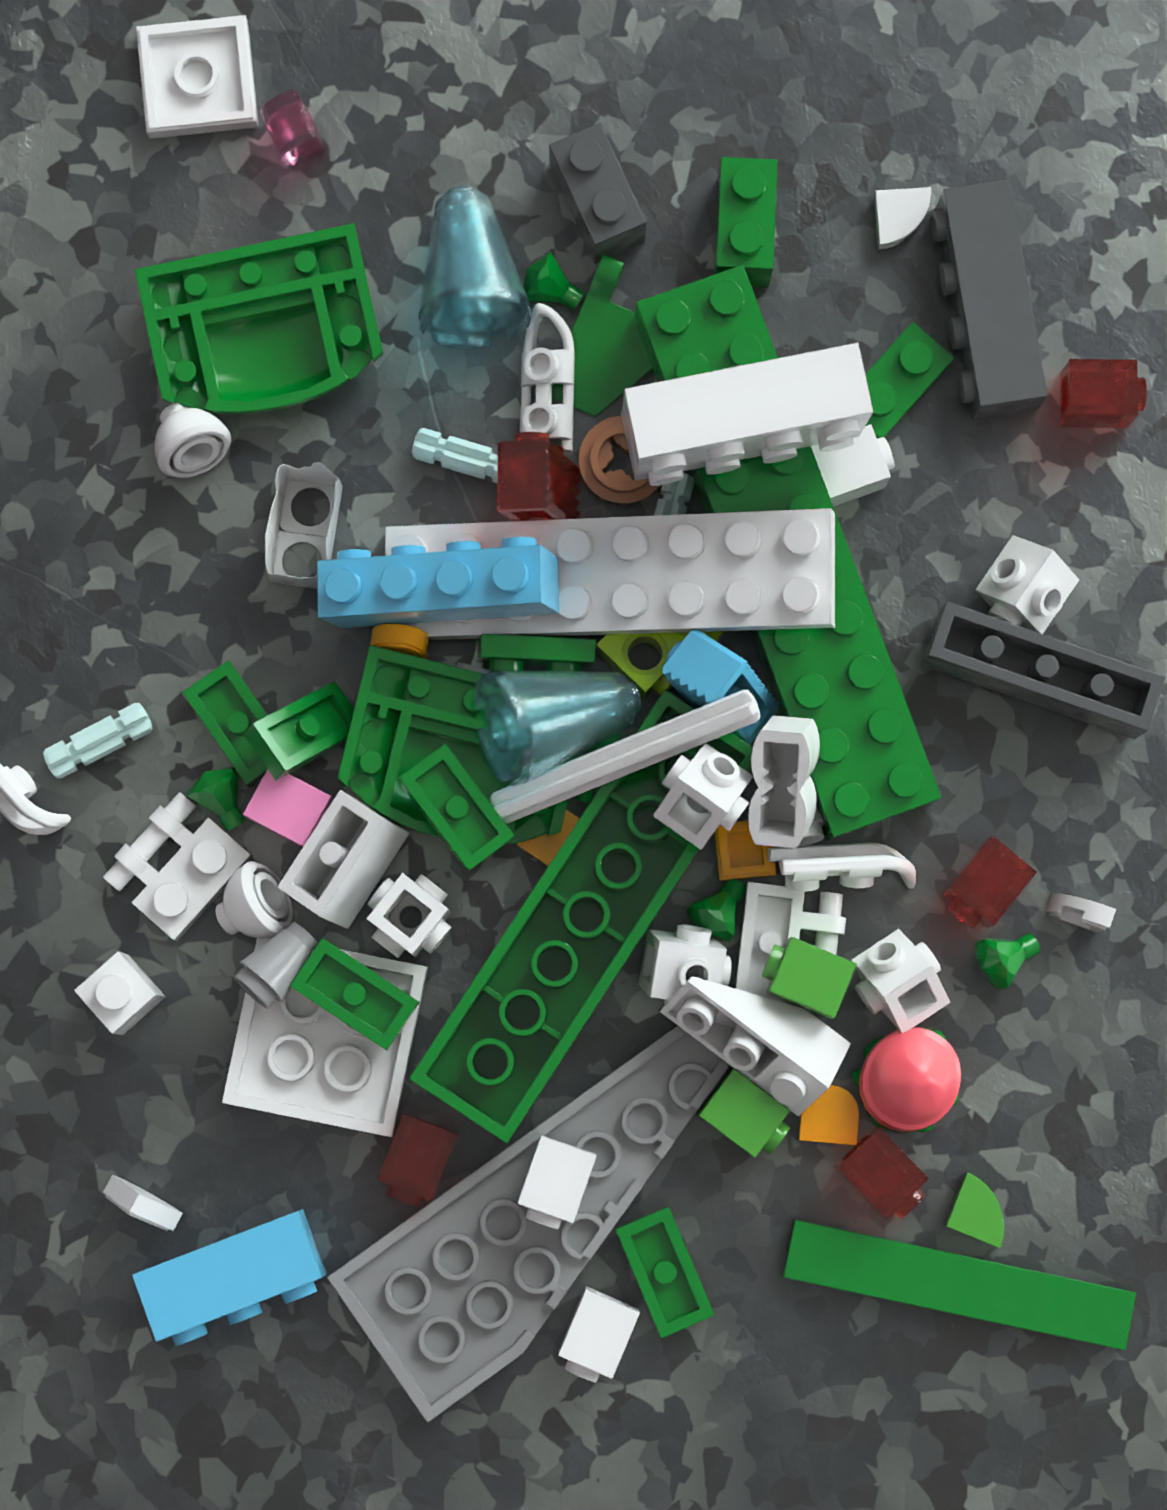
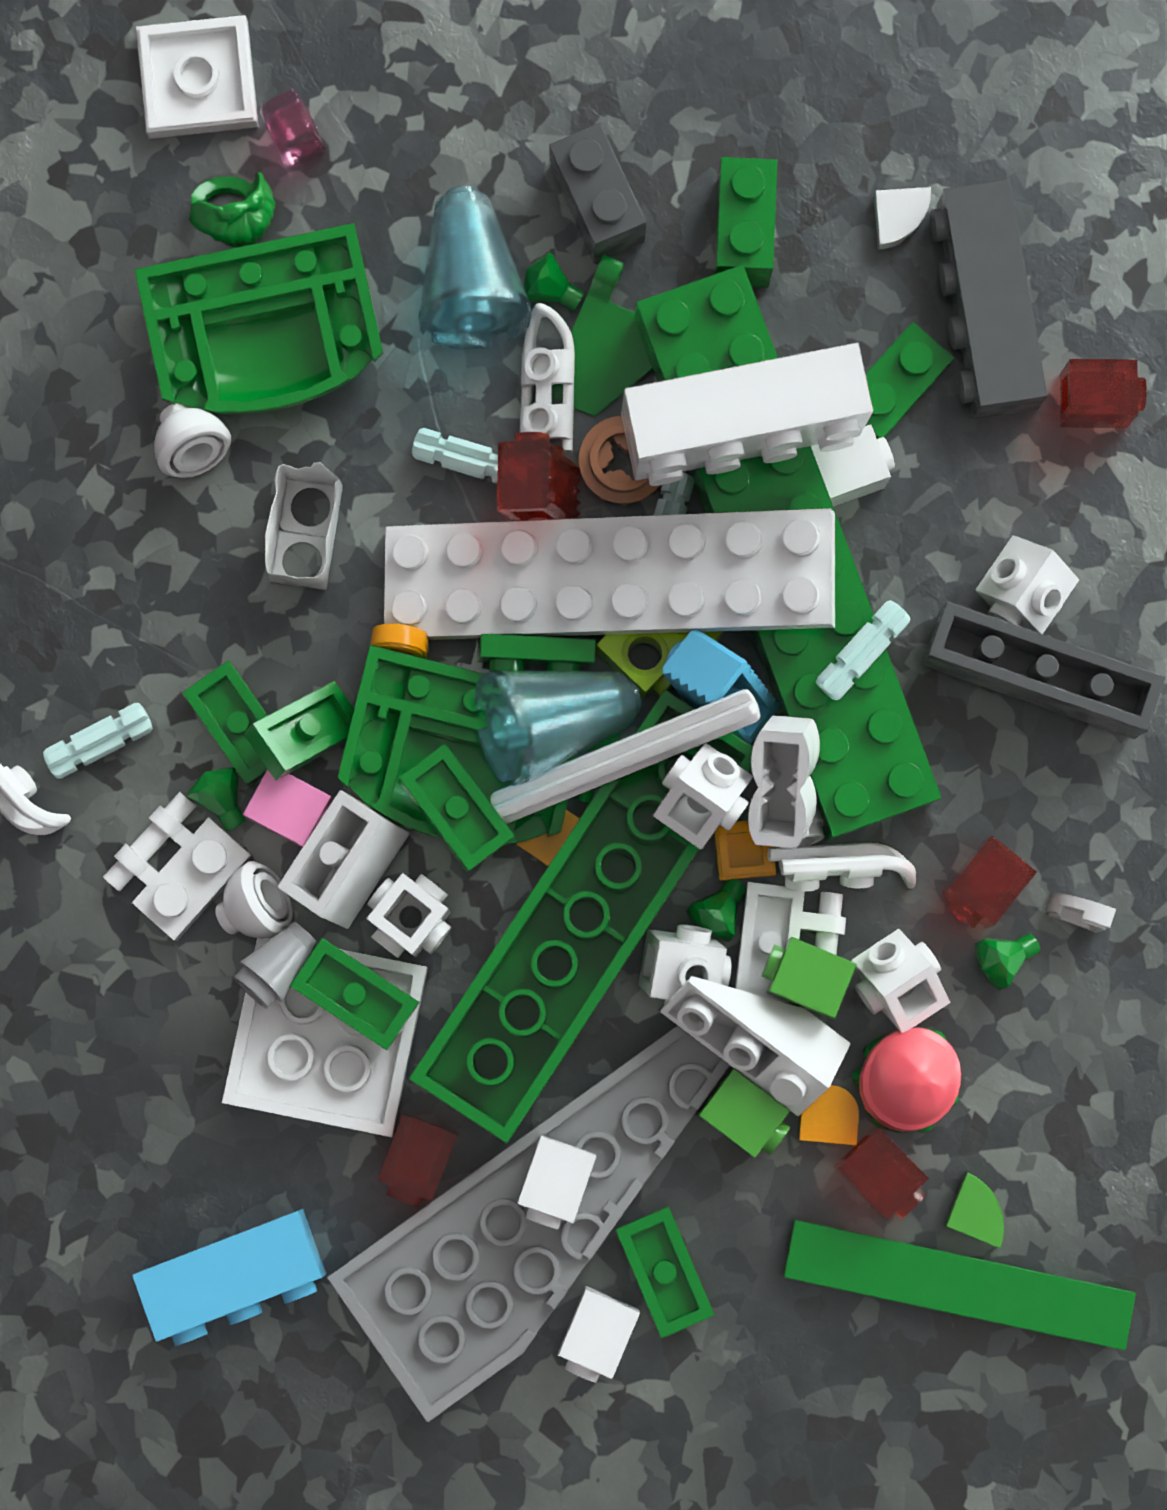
white brick [74,951,166,1035] -> none
white tile [103,1174,183,1232] -> none
medium azure brick [317,537,559,628] -> none
none -> green piece [189,172,275,248]
none -> light aqua axle [816,600,910,700]

